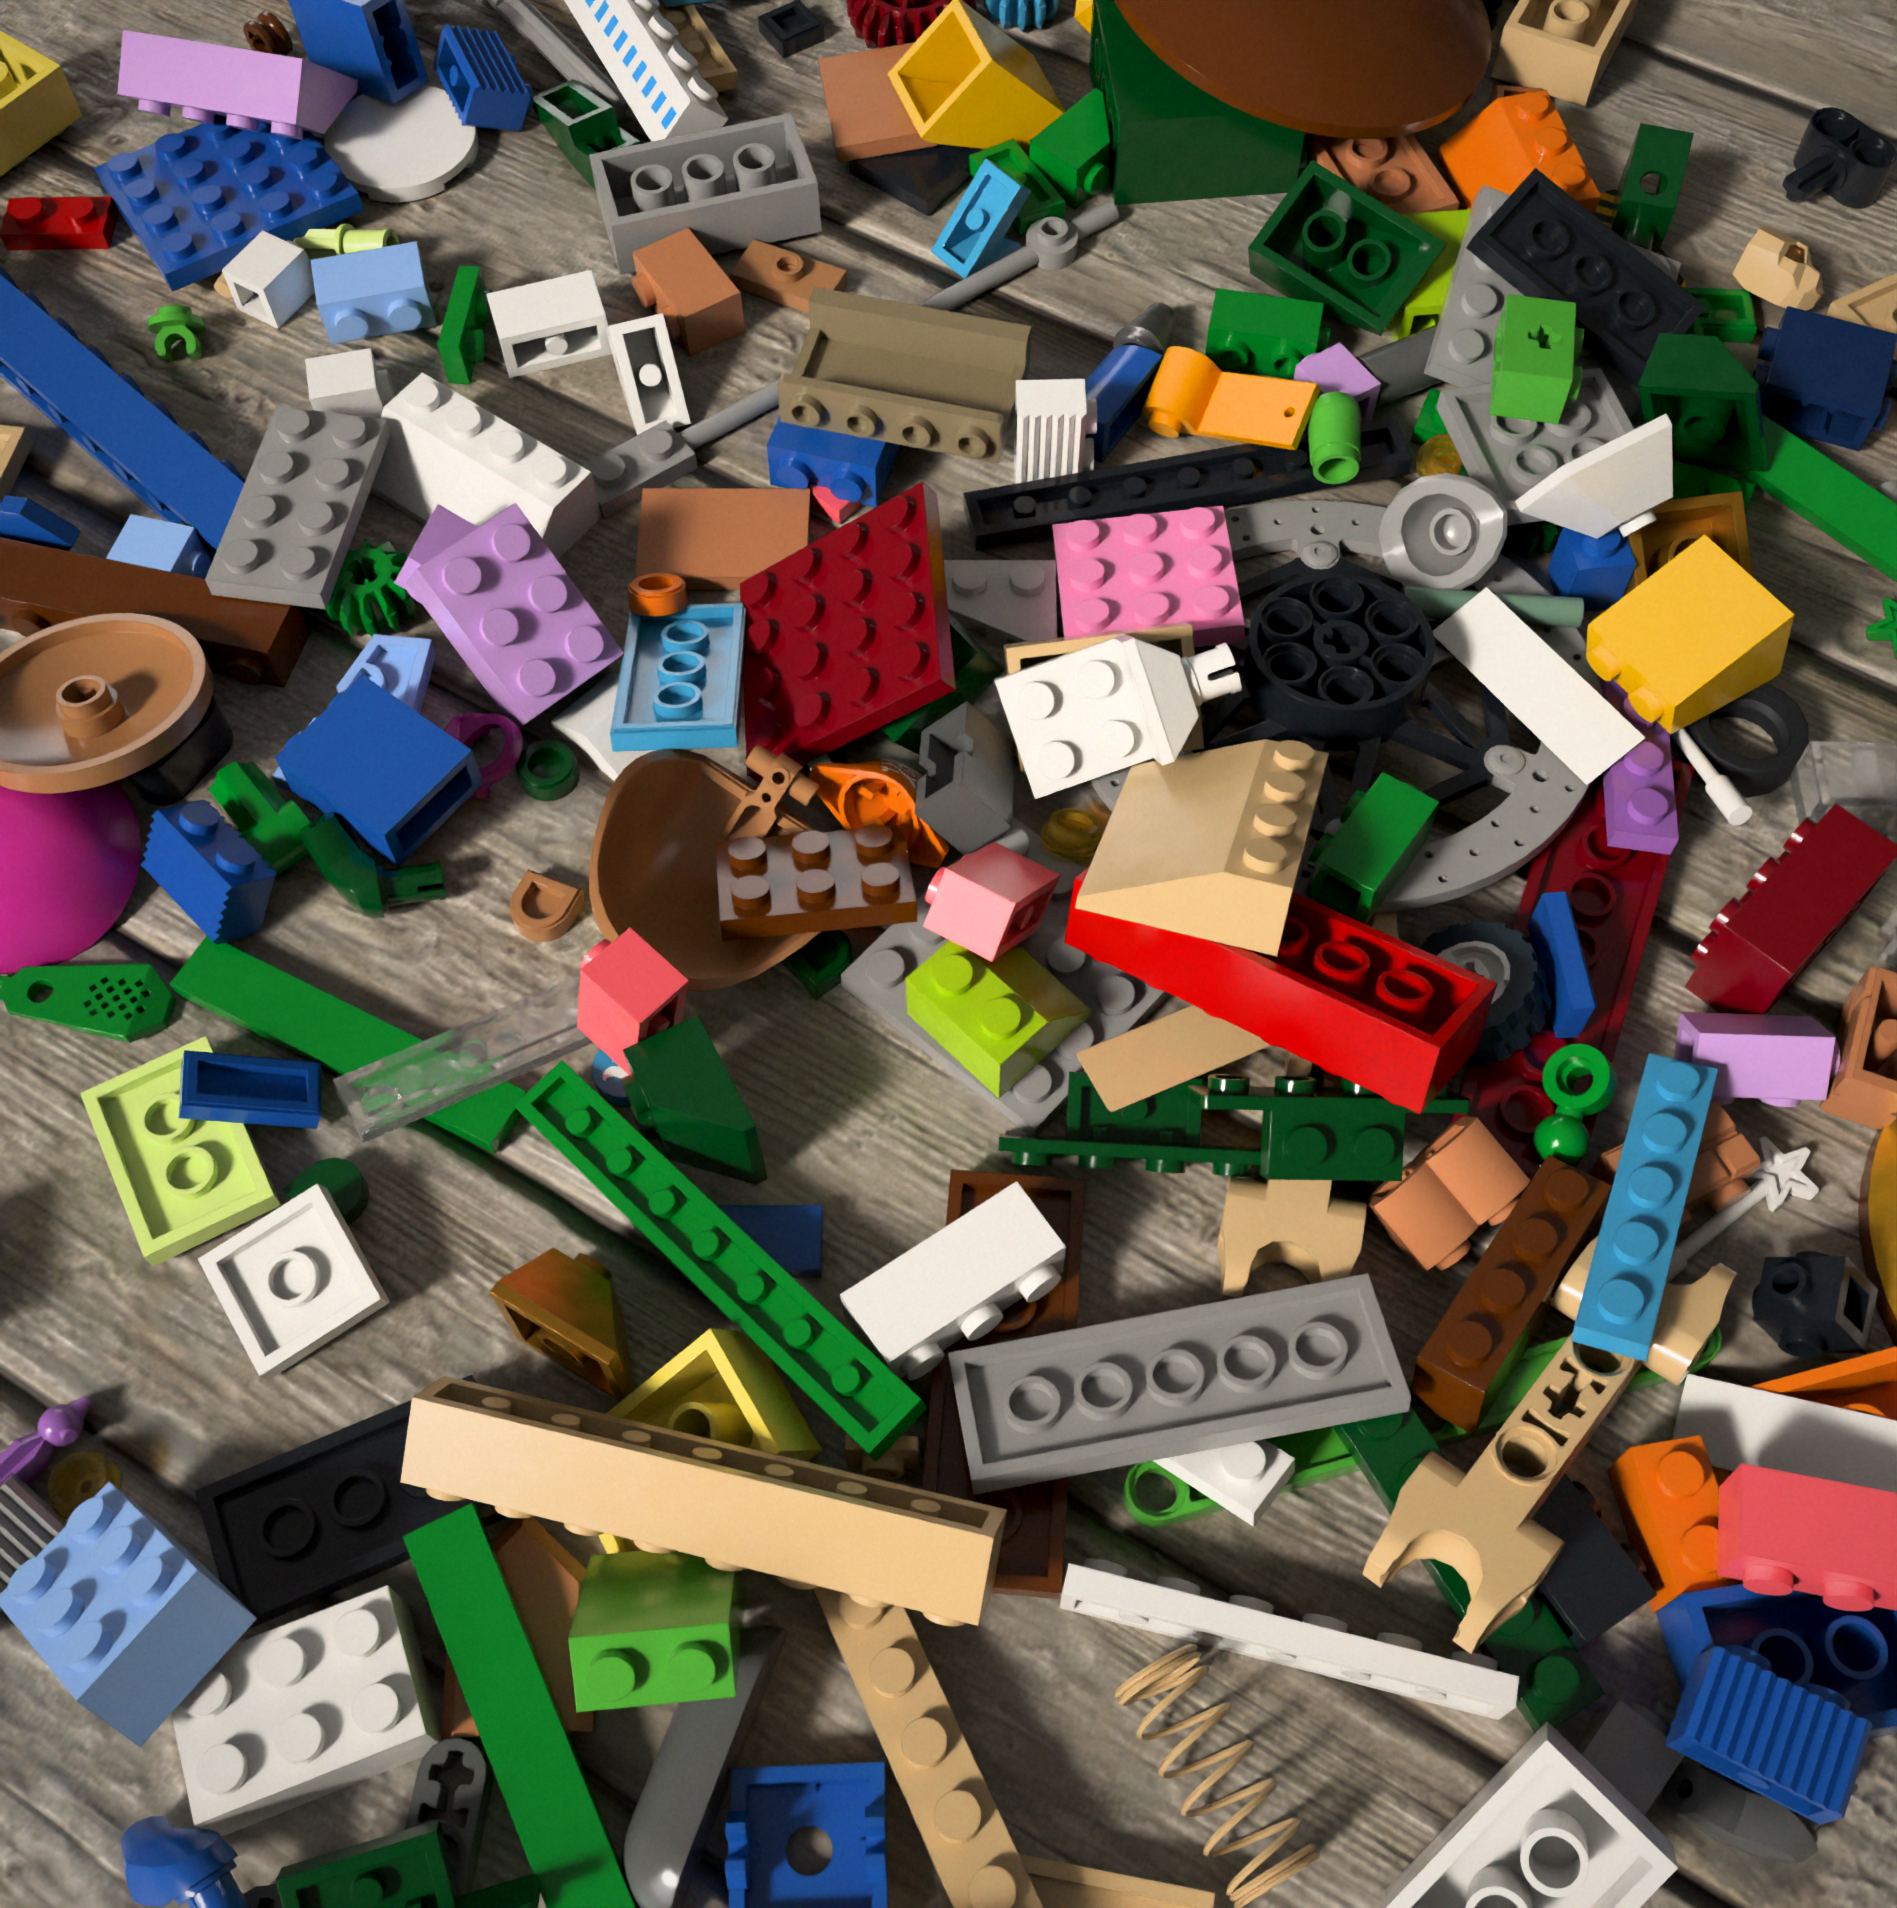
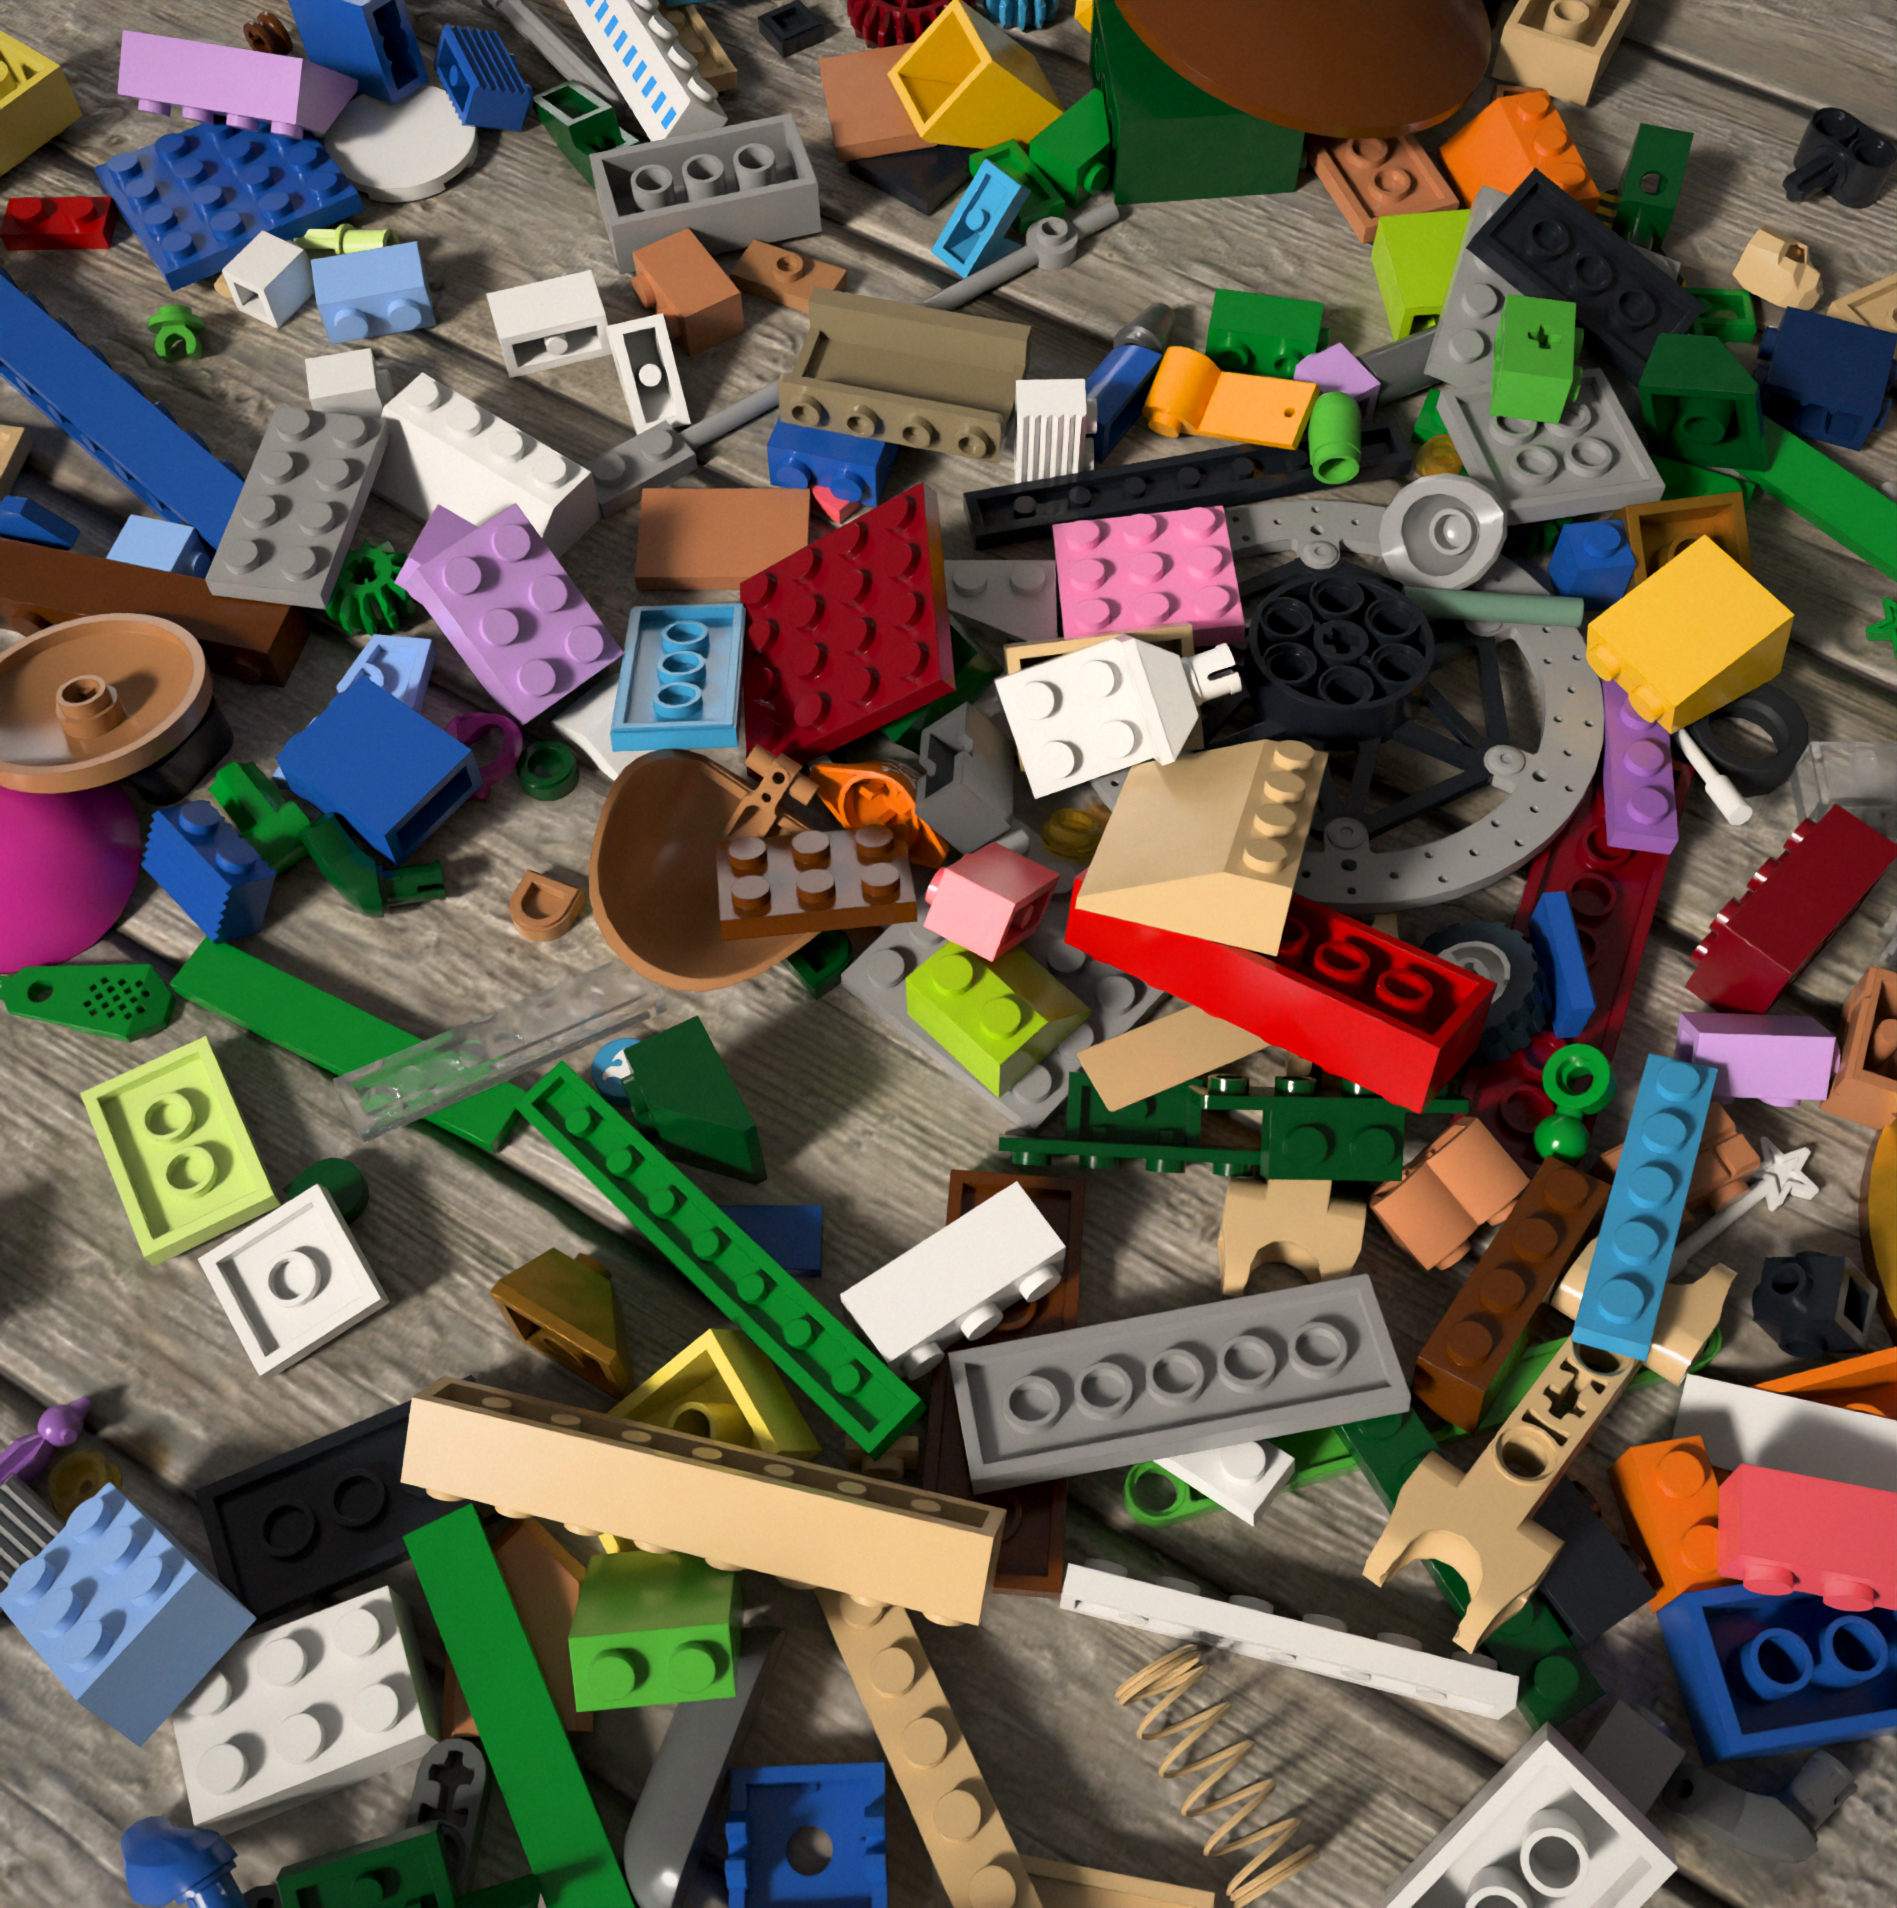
blue tile [178,1050,321,1129] -> none
green plate [437,265,493,385] -> none
coral brick [577,927,689,1075] -> none
orange tile [627,573,688,617] -> none
dark green slope [1248,160,1446,336] -> none
green brick [1307,772,1439,924] -> none
white sticker [1433,587,1646,785] -> none
white slope [1515,414,1673,539] -> none
blue brick [1665,1644,1872,1825] -> none

